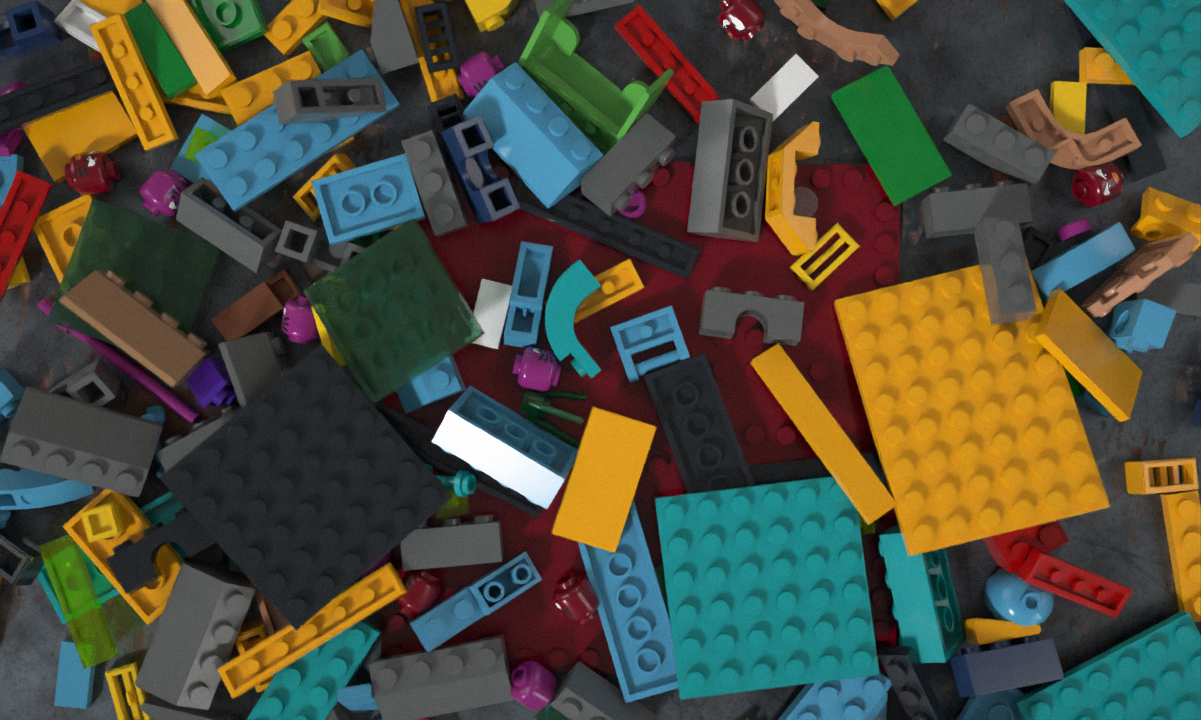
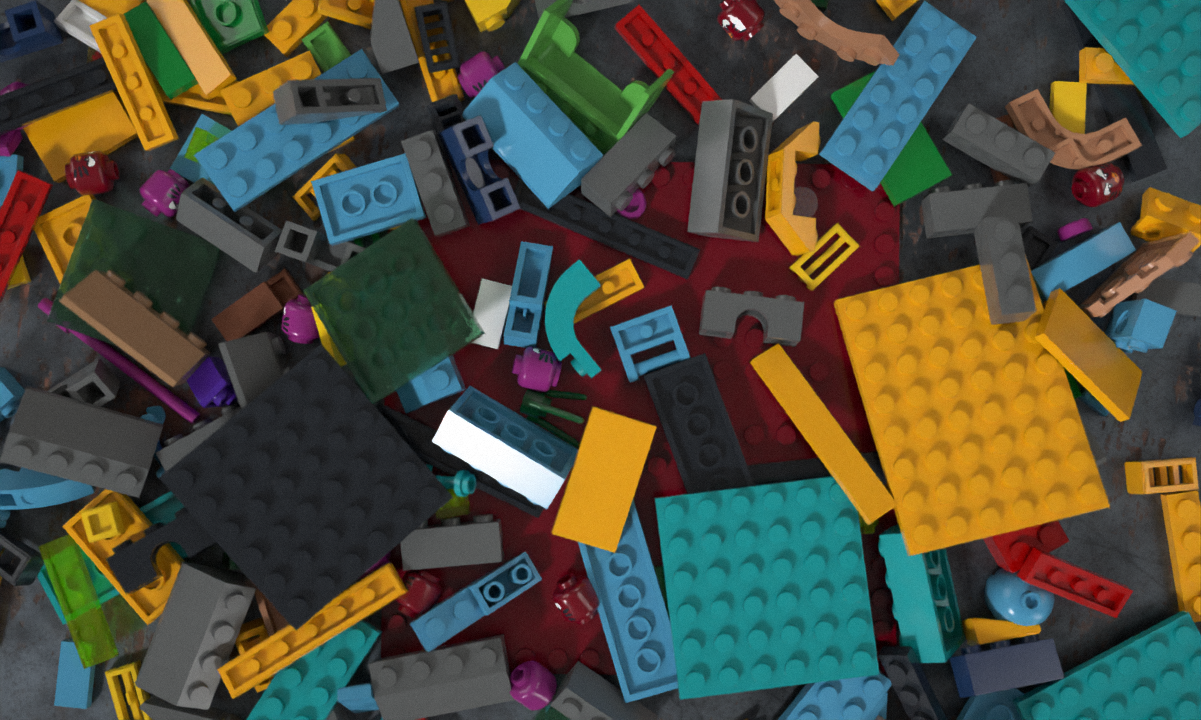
none -> dark azure plate [819,1,977,192]

